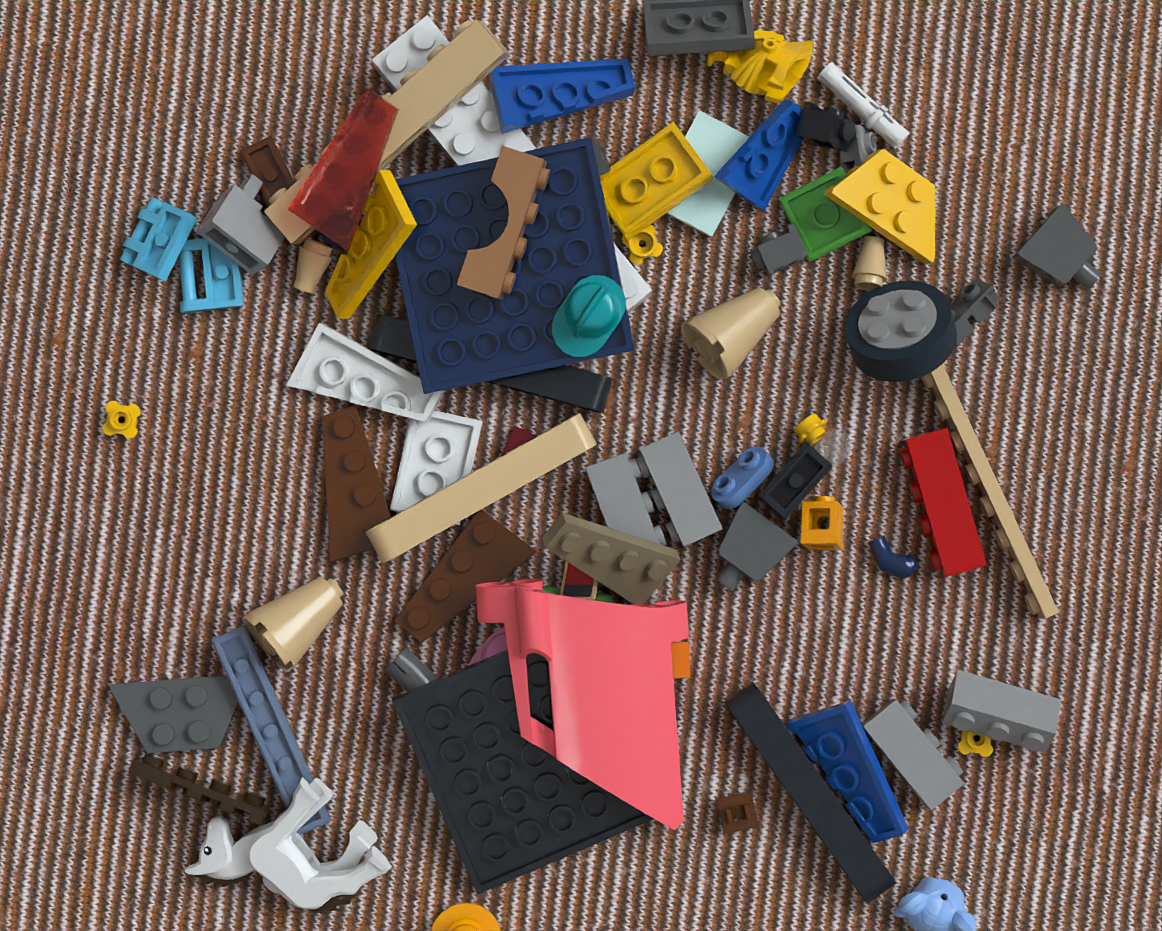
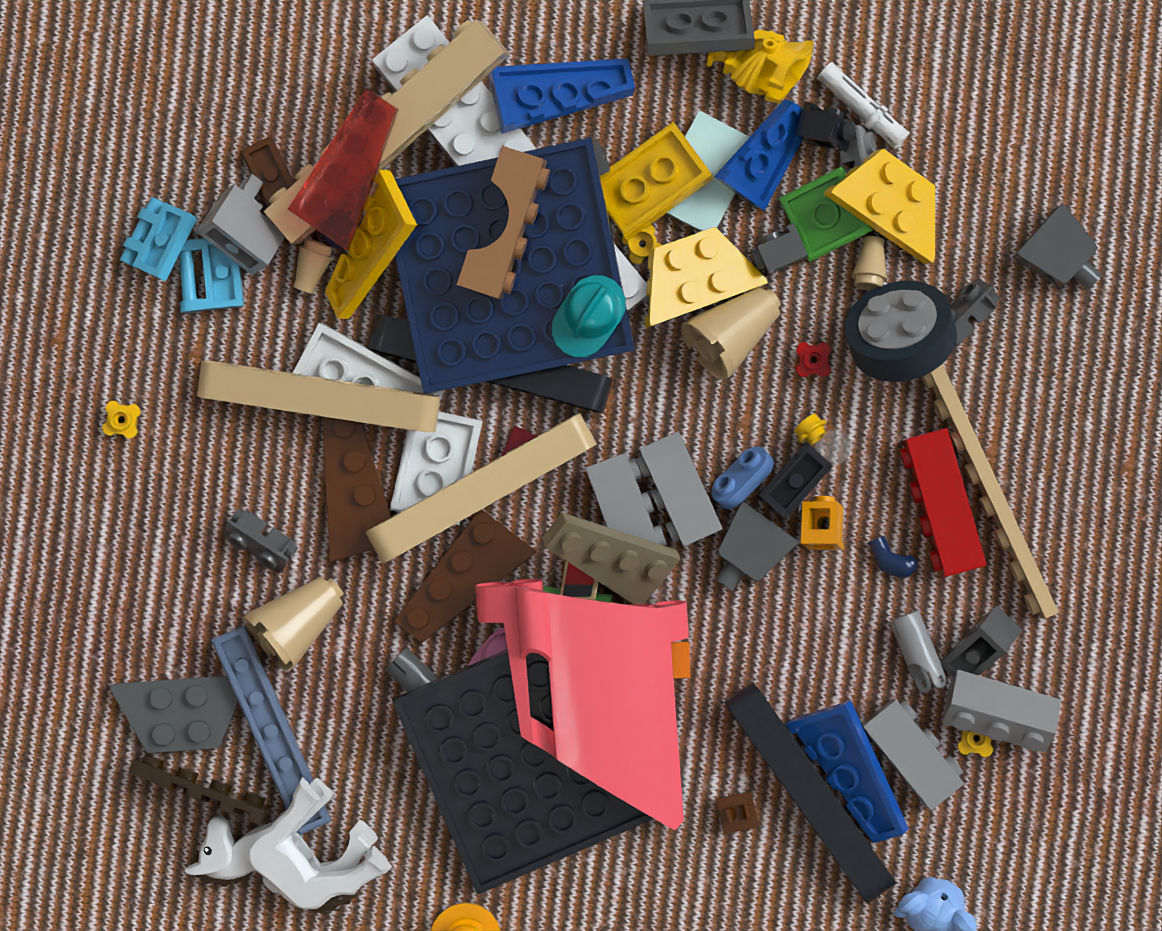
none -> tan beam [197,360,440,433]
none -> dark grey hinge [223,509,298,573]
none -> yellow wing [644,227,768,328]
none -> red plate [796,342,831,378]
none -> light grey piece [889,610,946,693]
none -> dark grey slope [940,605,1022,678]

